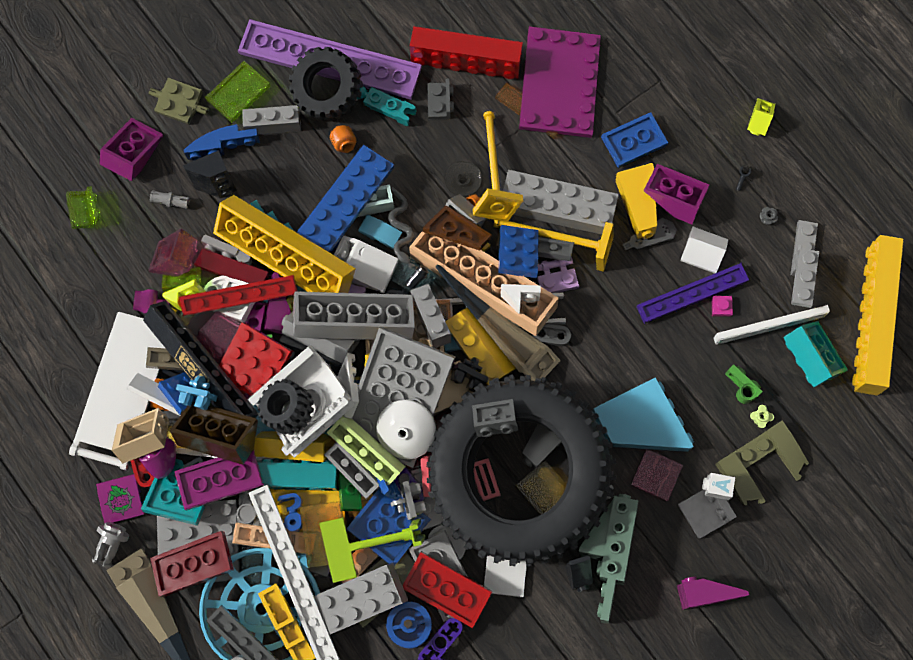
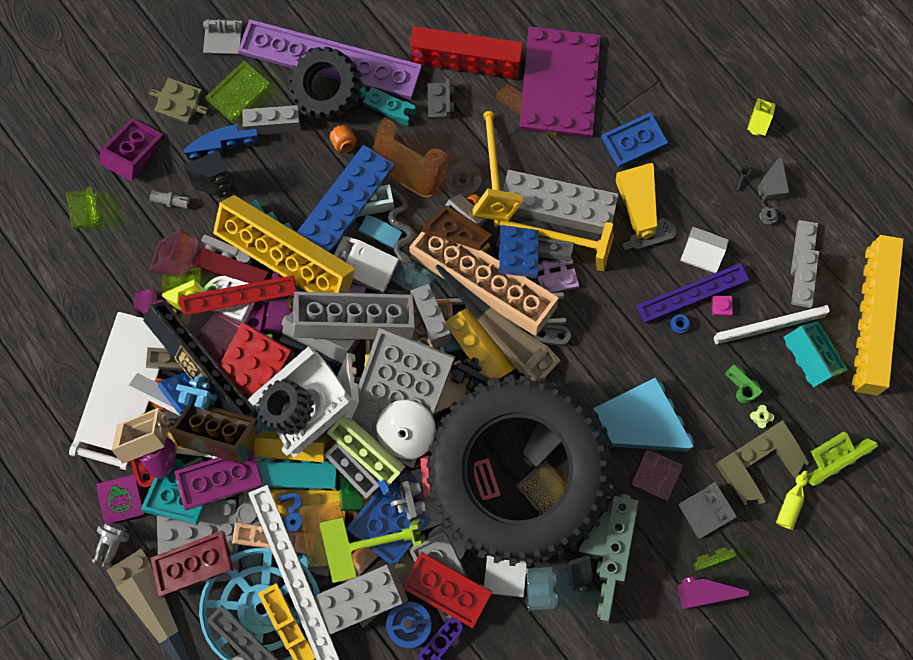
black pin [405,265,429,289] -> none
dark grey bracket [472,399,518,437] -> none
white slope [501,284,541,314] -> none
magenta slope [644,164,709,224] -> none
white brick [702,473,735,500] -> none
none -> light grey hinge [203,19,242,54]
none -> clear orange windscreen [372,117,449,197]
none -> clear light blue brick [526,567,558,612]
none -> blue plate [671,314,690,334]
none -> clear neon green plate [693,547,736,572]
none -> dark grey slope [758,158,789,202]
none -> neon yellow wheel [776,471,808,530]
none -> lime bracket [807,432,878,486]

